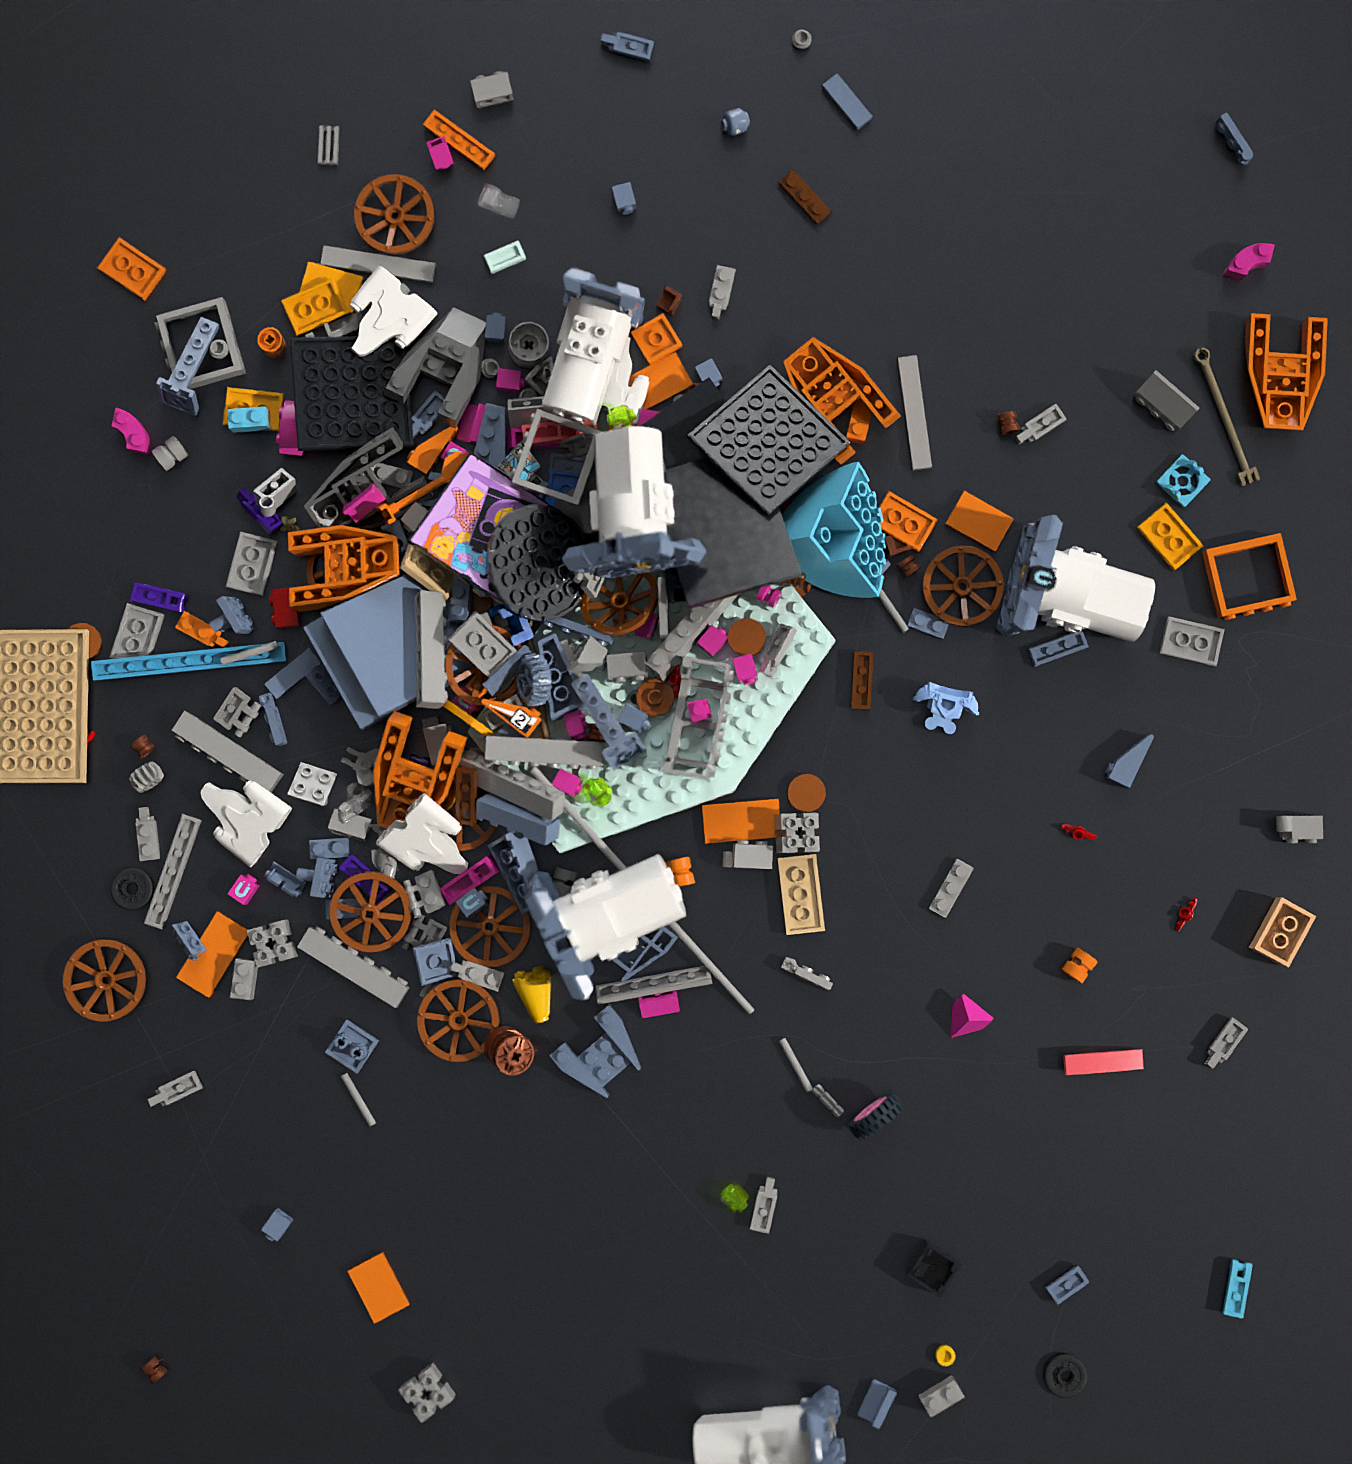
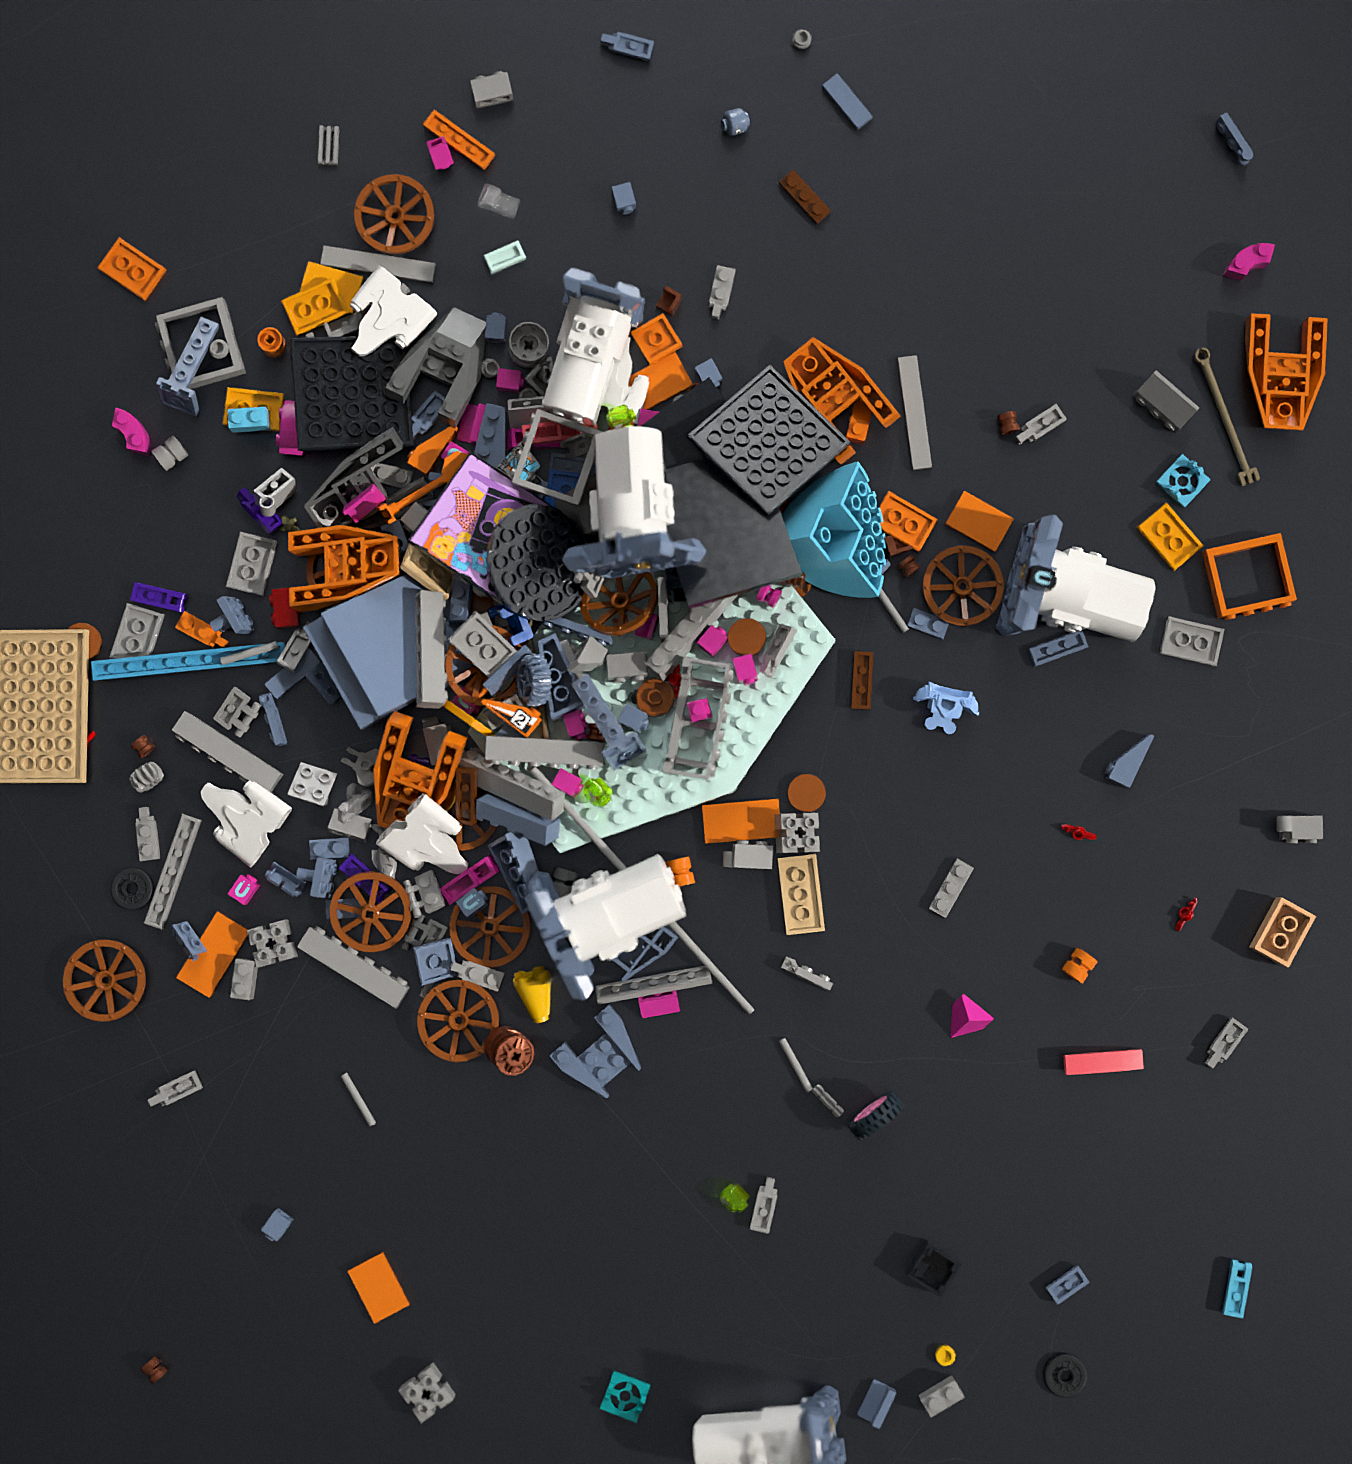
sand blue plate [325,1019,380,1073] -> none
none -> light grey hinge [277,621,311,673]
none -> teal piece [600,1370,650,1422]

